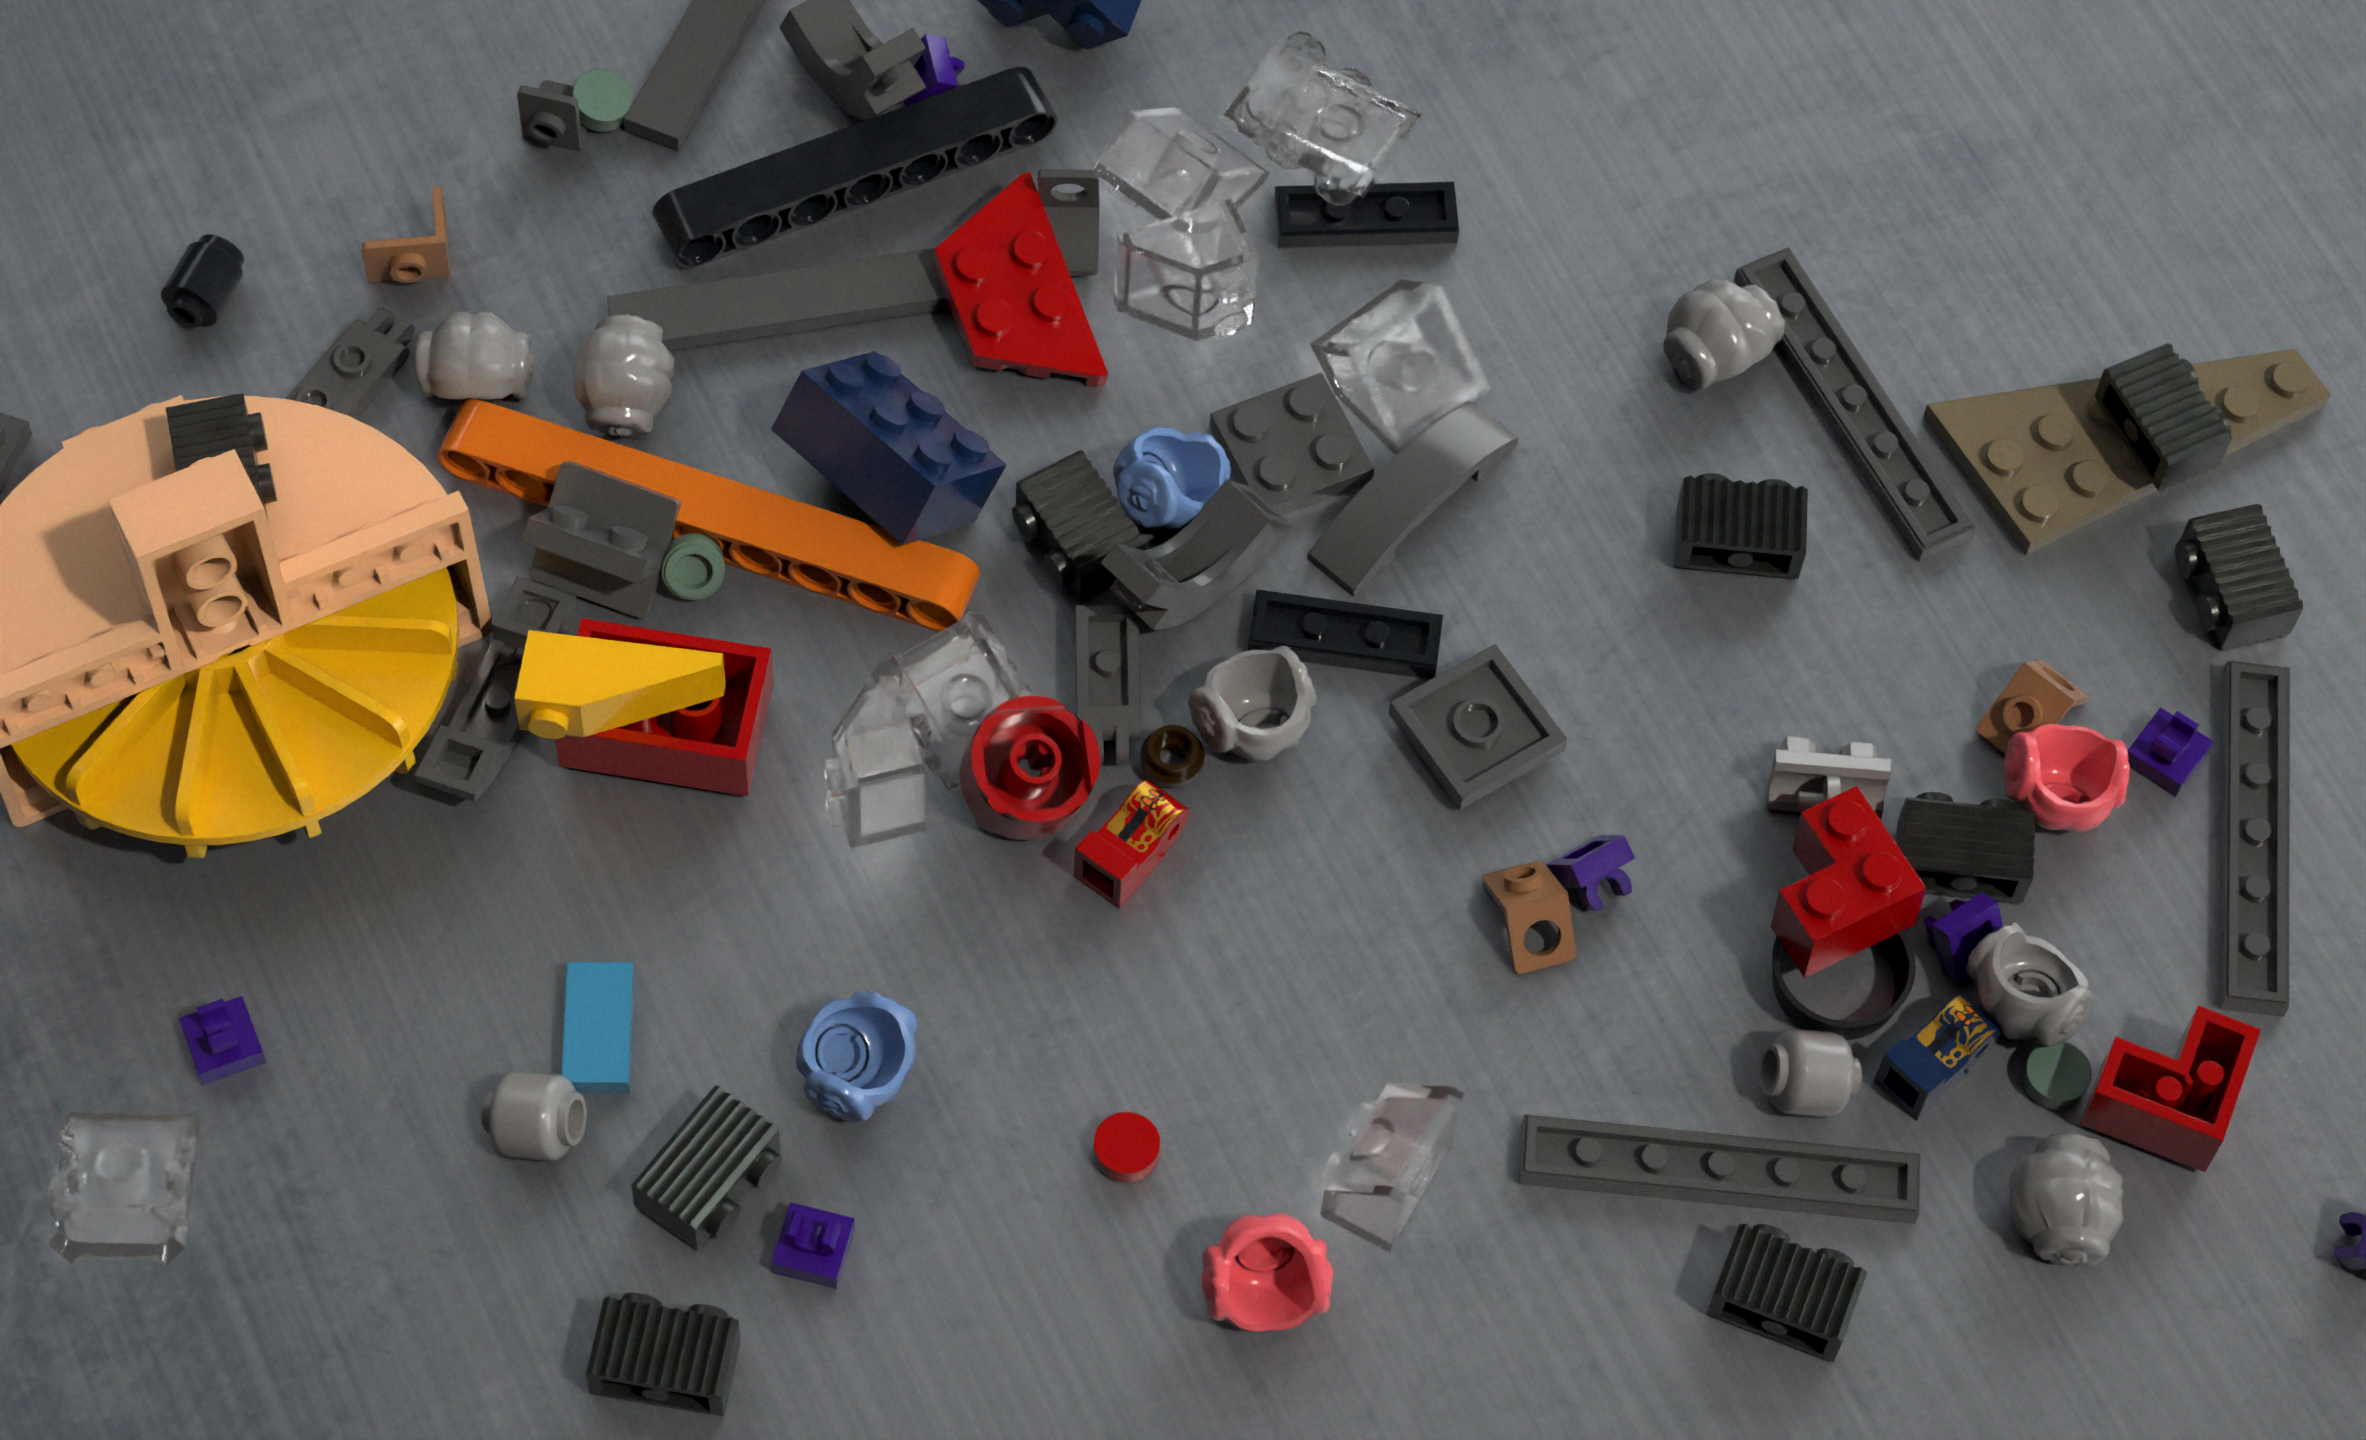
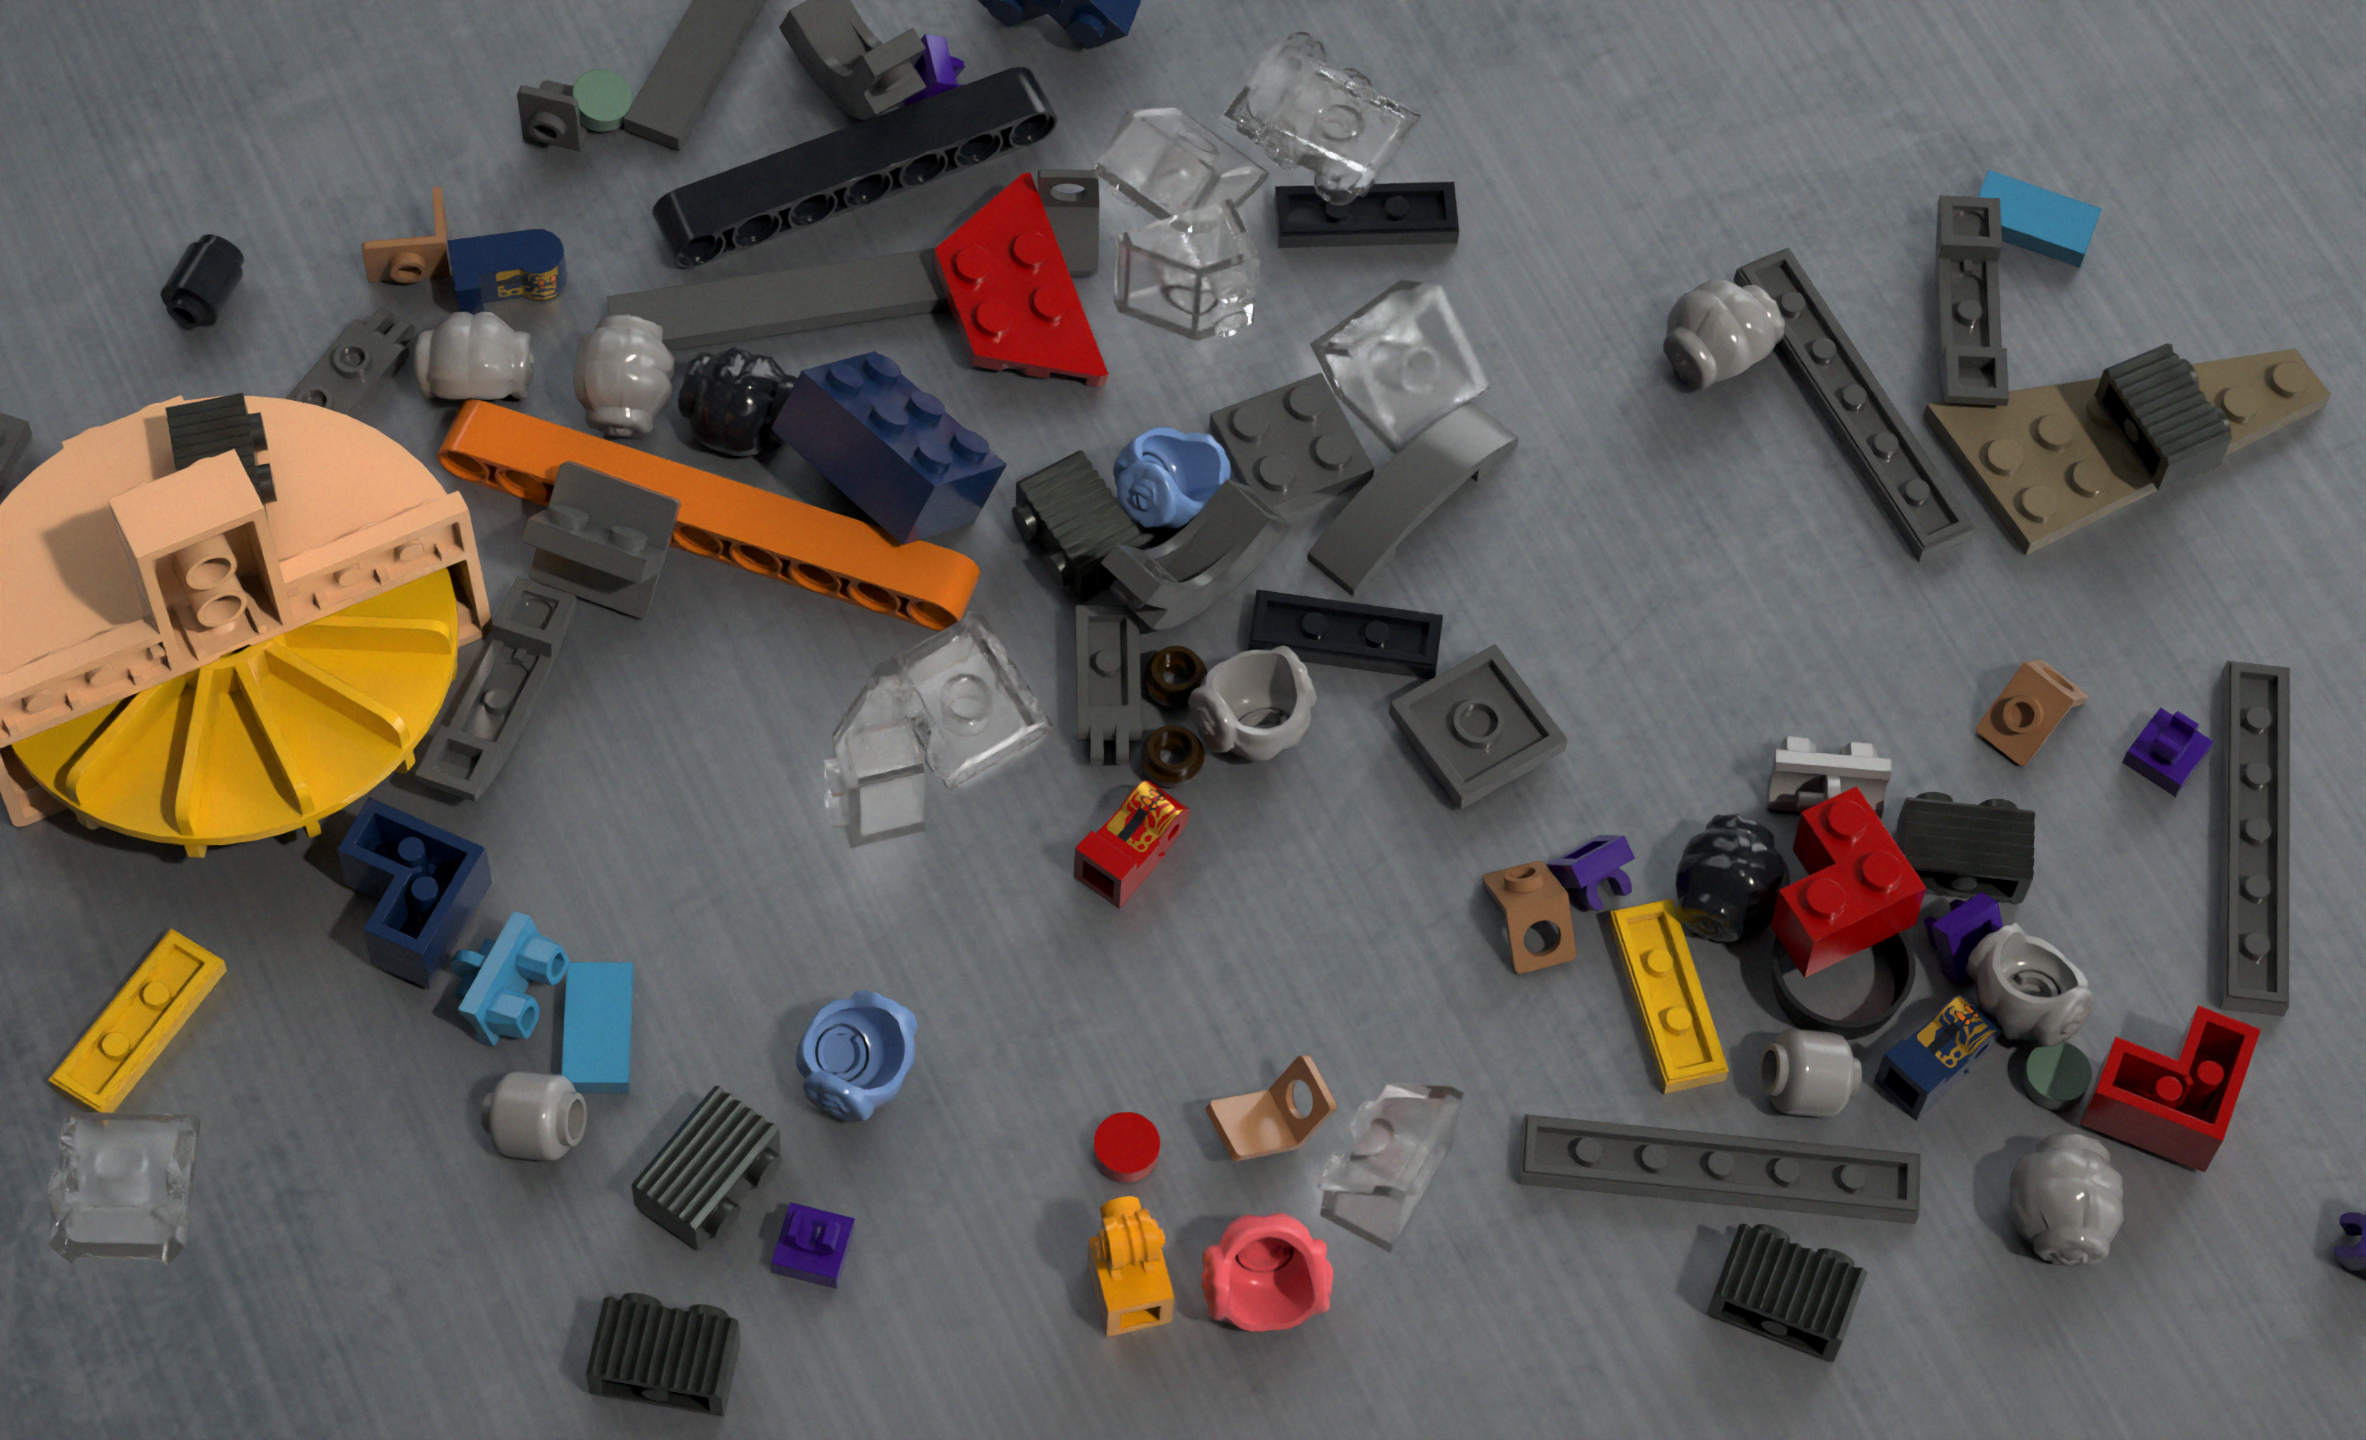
dark purple tile [179,996,266,1085] -> none
yellow slope [514,630,726,739] -> none
red brick [555,618,774,796] -> none
sand green tile [661,533,725,600] -> none
red brick [960,695,1100,840] -> none
pearl dark grey brick [1674,473,1808,579] -> none
coral hair [2003,724,2130,832] -> none
pearl dark grey brick [2175,504,2303,650] -> none
none -> yellow tile [48,928,227,1122]
none -> dark blue brick [337,797,492,989]
none -> dark blue leg [447,229,567,315]
none -> dark azure hips [450,911,569,1047]
none -> black hair [677,346,797,457]
none -> light orange brick [1087,1196,1175,1337]
none -> dark brown plate [1144,646,1207,708]
none -> medium nougat bracket [1206,1055,1337,1161]
none -> yellow tile [1608,899,1729,1094]
none -> black hair [1675,814,1790,942]
none -> dark grey slope [1935,195,2009,406]
none -> dark azure tile [1978,169,2102,267]

